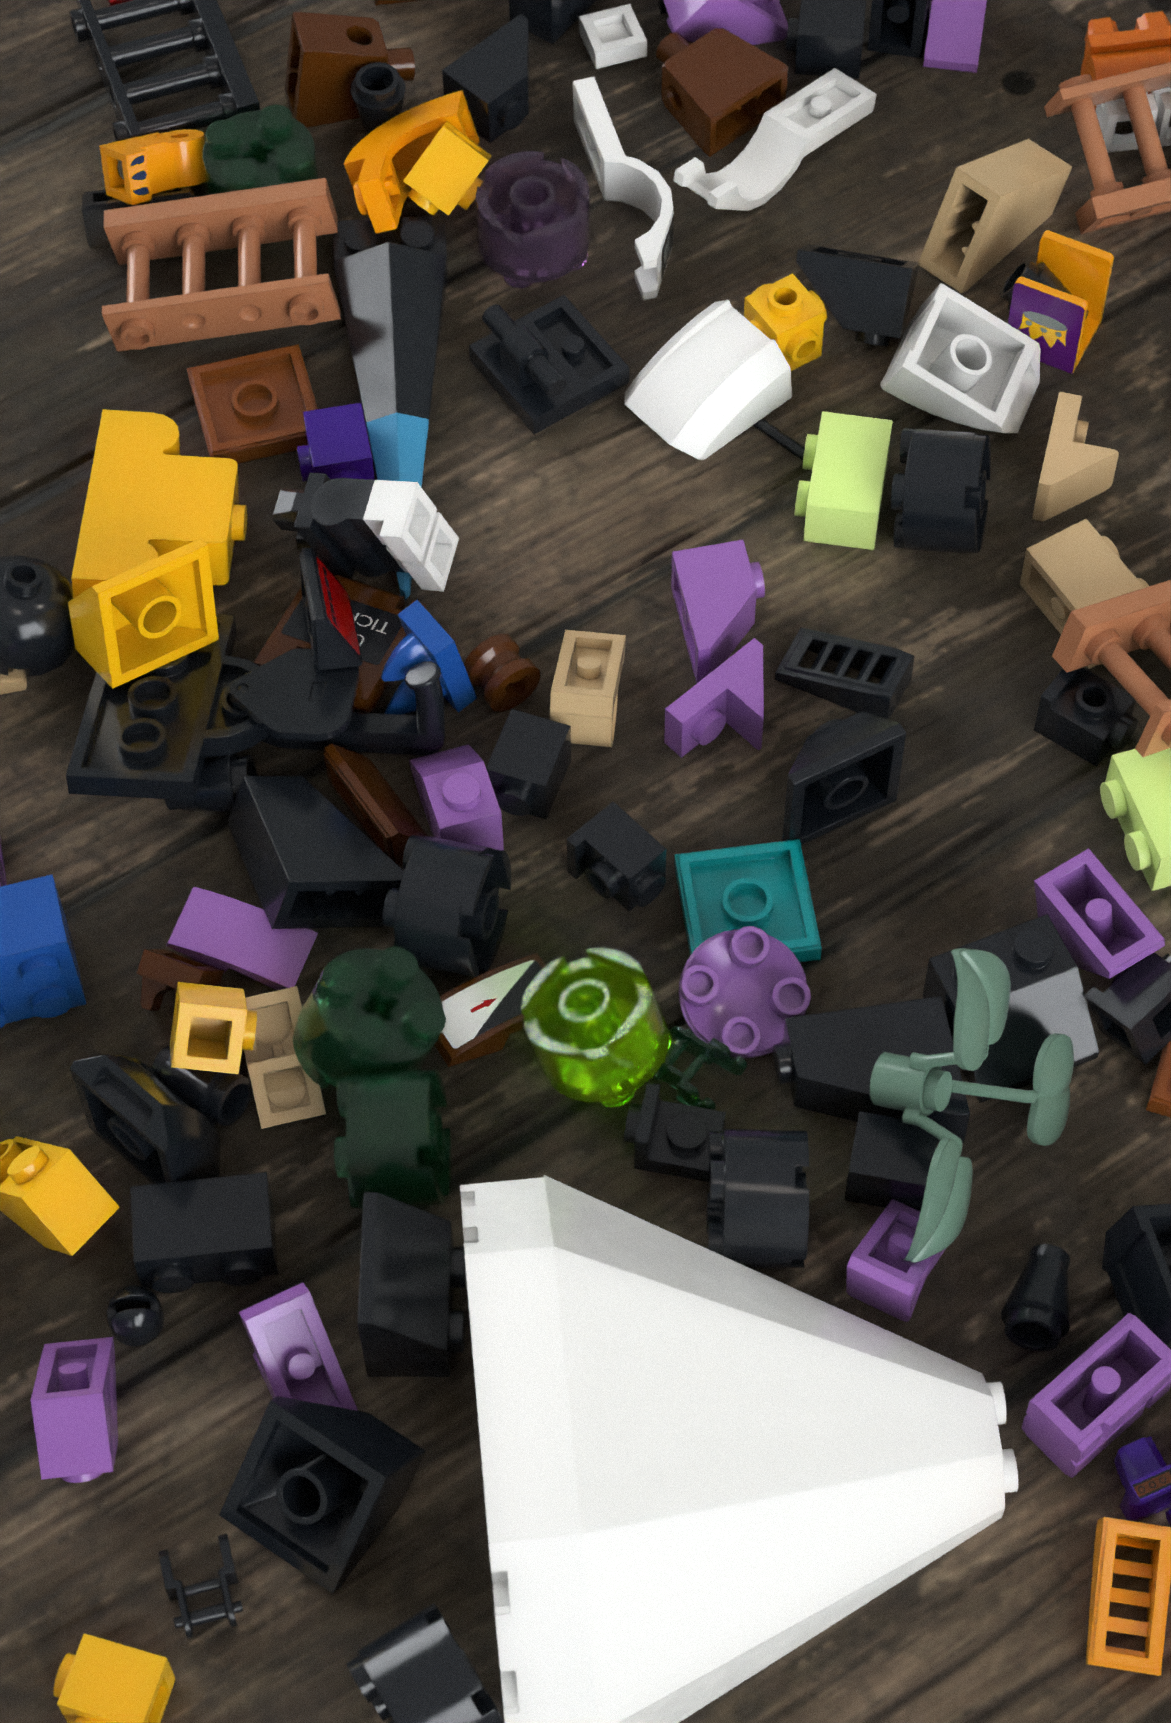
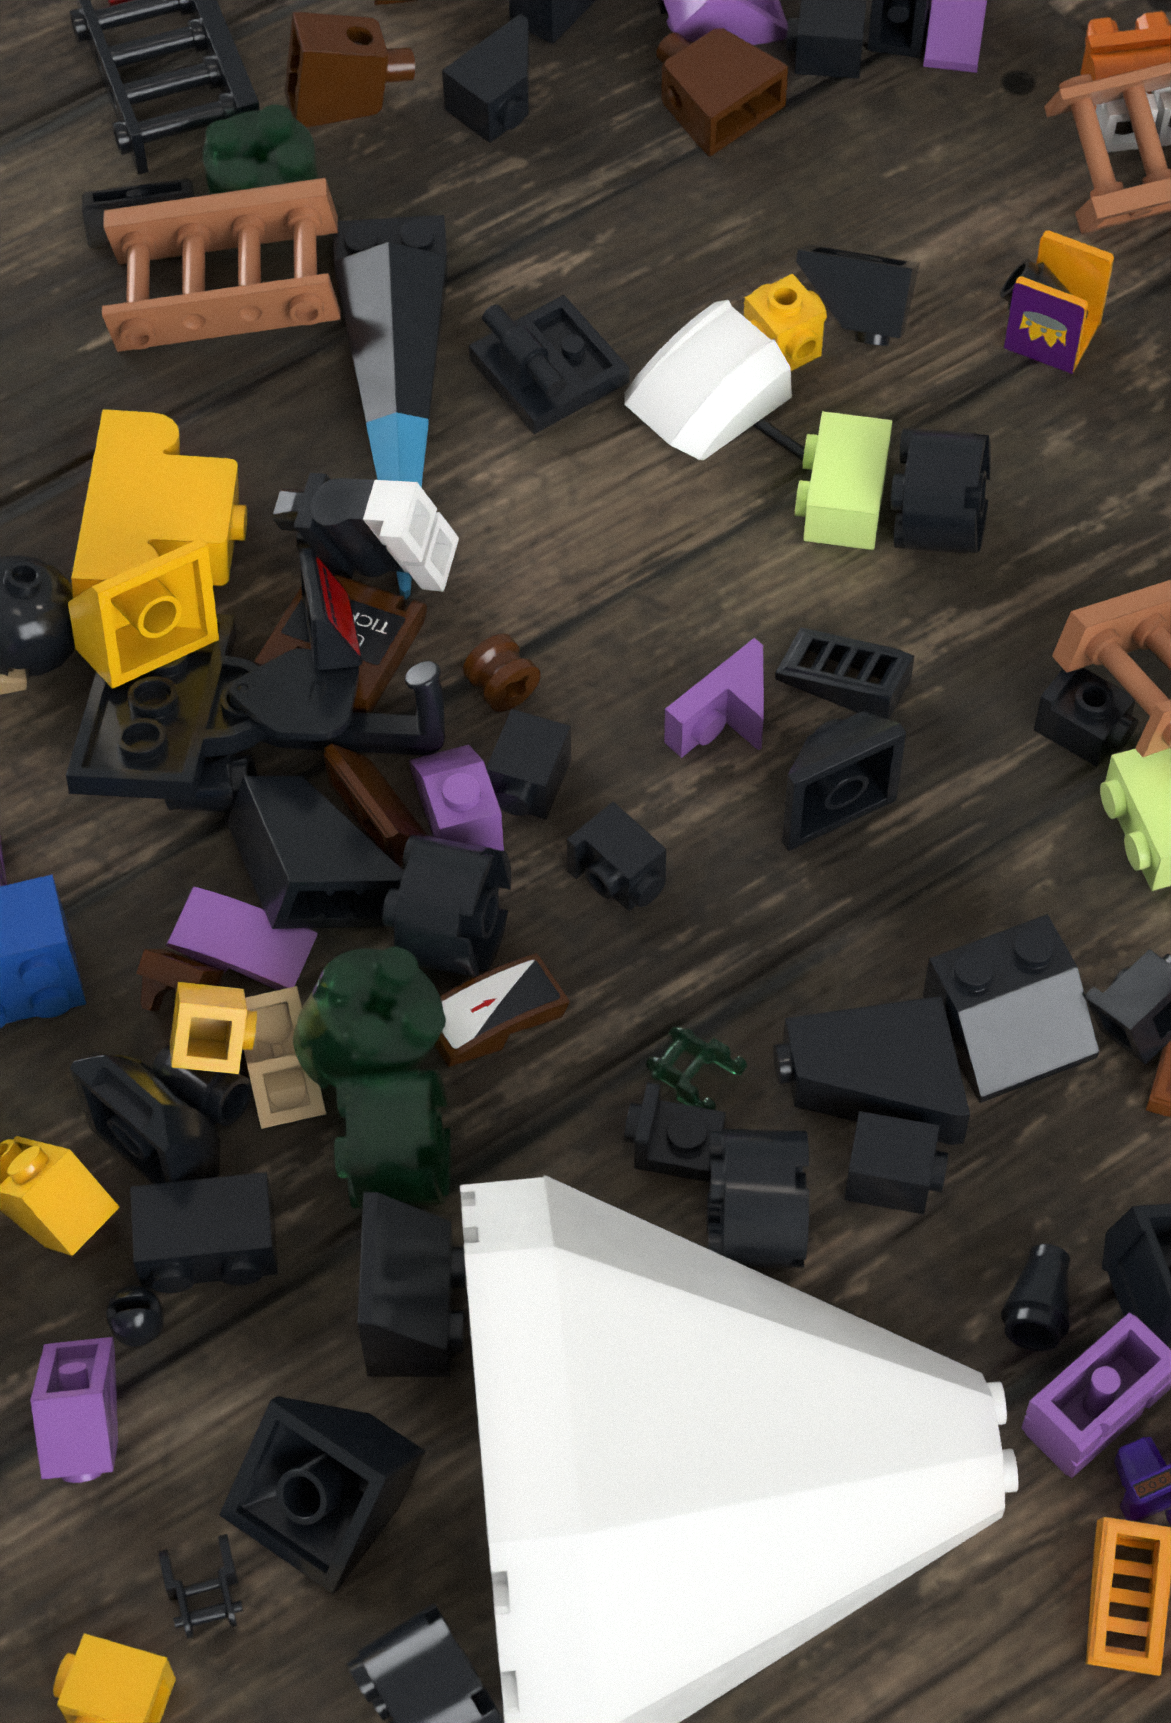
light orange leg [99,129,210,205] -> none
dark orange tile [186,344,318,464] -> none
medium lavender slope [239,1282,358,1411] -> none
dark purple brick [297,403,375,482] -> none
light orange arch [344,90,479,234] -> none
black cone [350,62,406,135] -> none
blue tile [380,600,477,715] -> none
yellow brick [403,122,491,216] -> none
clear purple brick [476,151,590,288] -> none
clear neon green brick [521,947,672,1107] -> none
tan plate [550,630,626,748] -> none
white piece [573,77,674,300] -> none
white plate [579,4,647,69] -> none
medium lavender slope [671,540,765,683] -> none
white piece [674,68,877,211] -> none
teal tile [674,839,822,962] -> none
medium lavender dish [679,926,811,1058] -> none
medium lavender slope [846,1199,946,1322] -> none
sand green plant [870,948,1074,1263] -> none
white slope [880,283,1041,433] -> none
tan slope [918,139,1072,293] -> none
tan brick [1020,519,1149,669] -> none
tan slope [1032,392,1119,522] -> none
medium lavender slope [1034,848,1165,979] -> none

